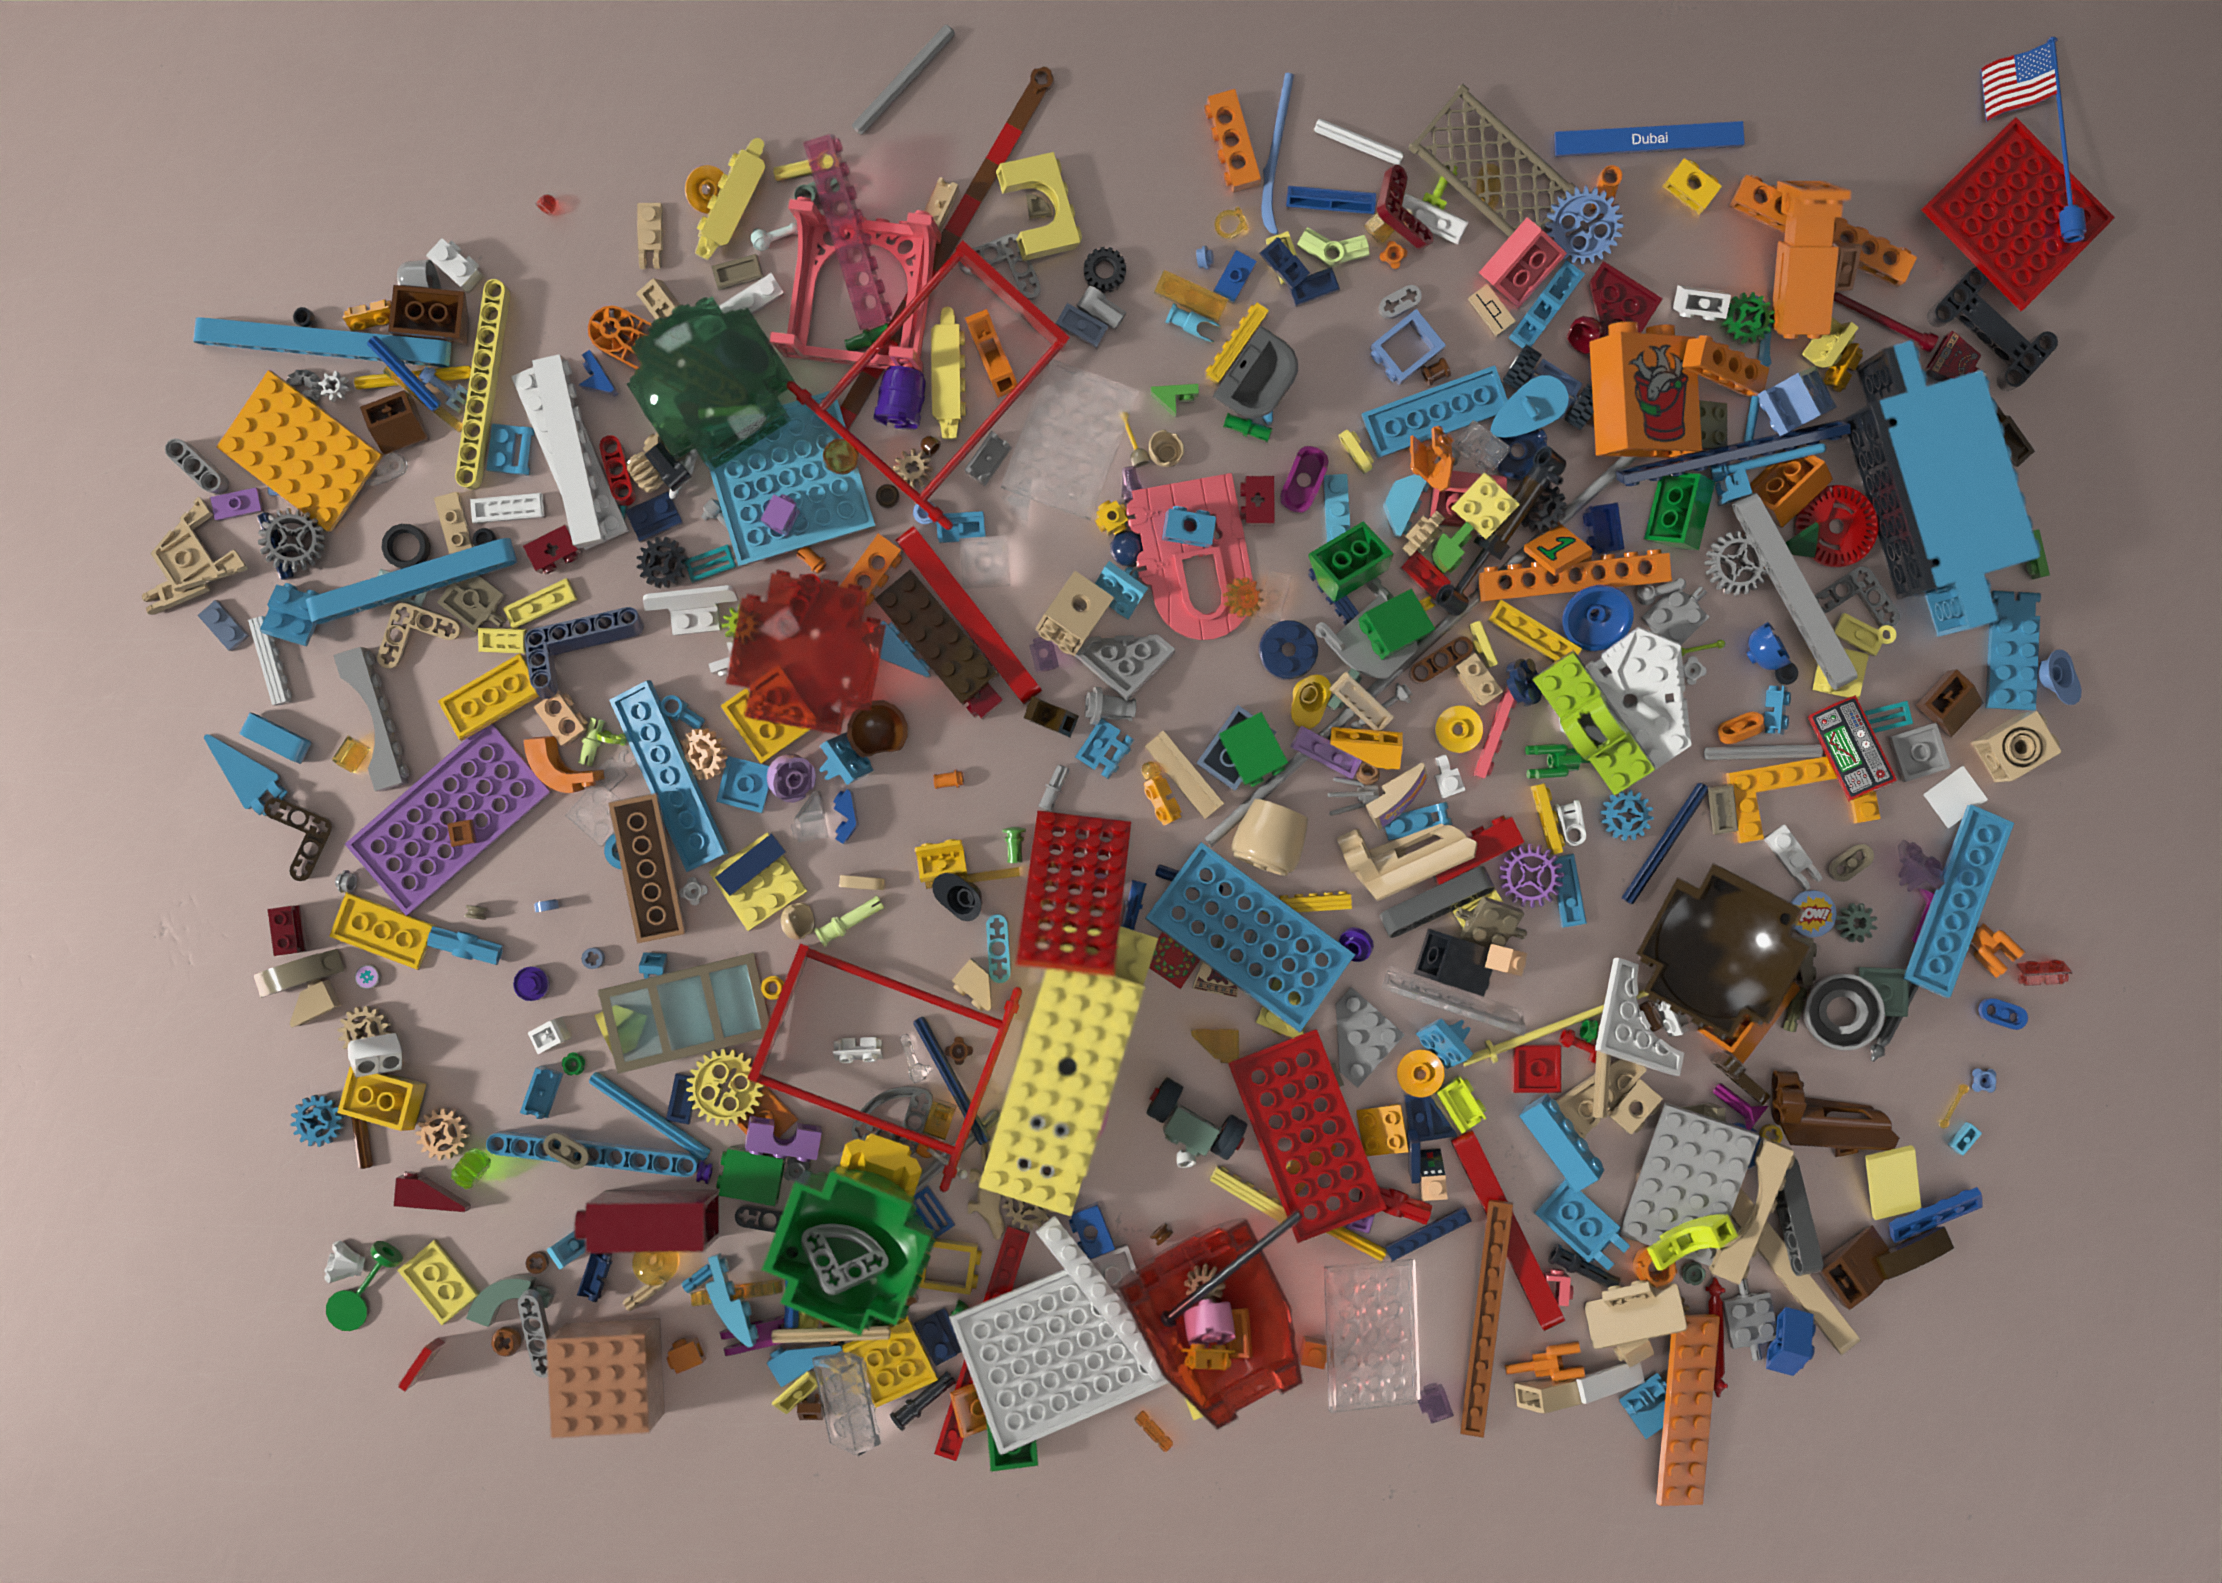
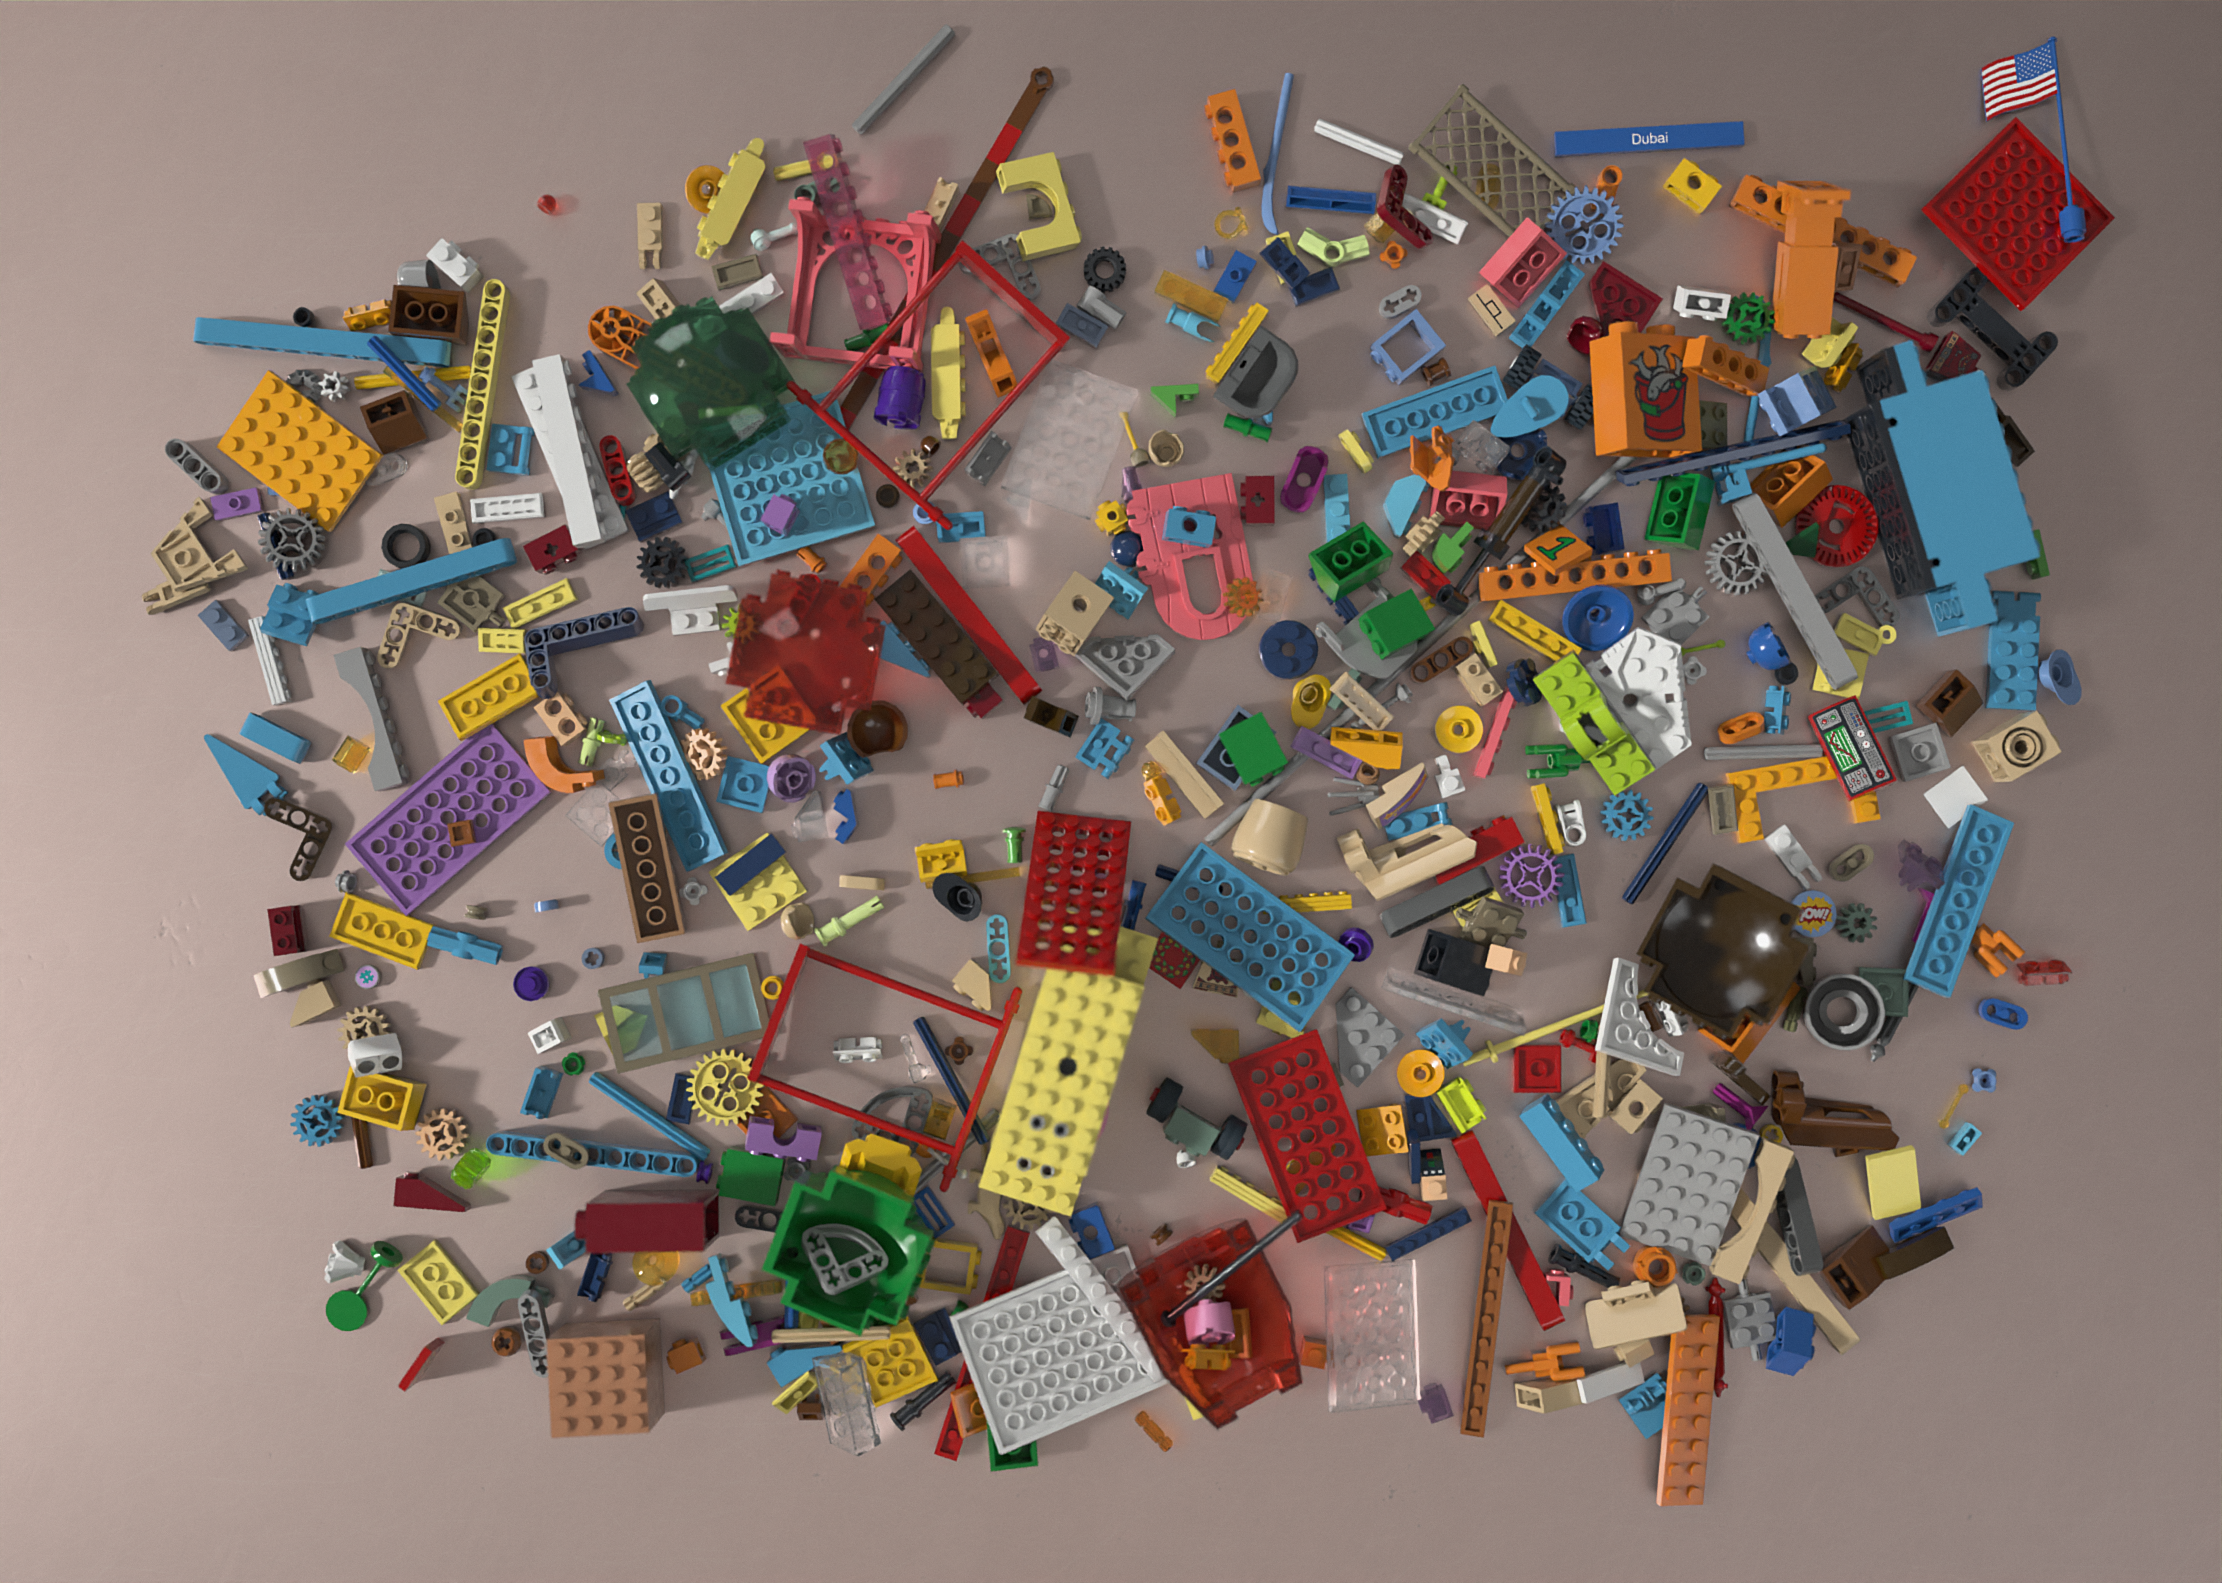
light yellow hinge [1451,472,1520,539] -> none
neon yellow arch [1647,1214,1738,1270] -> none

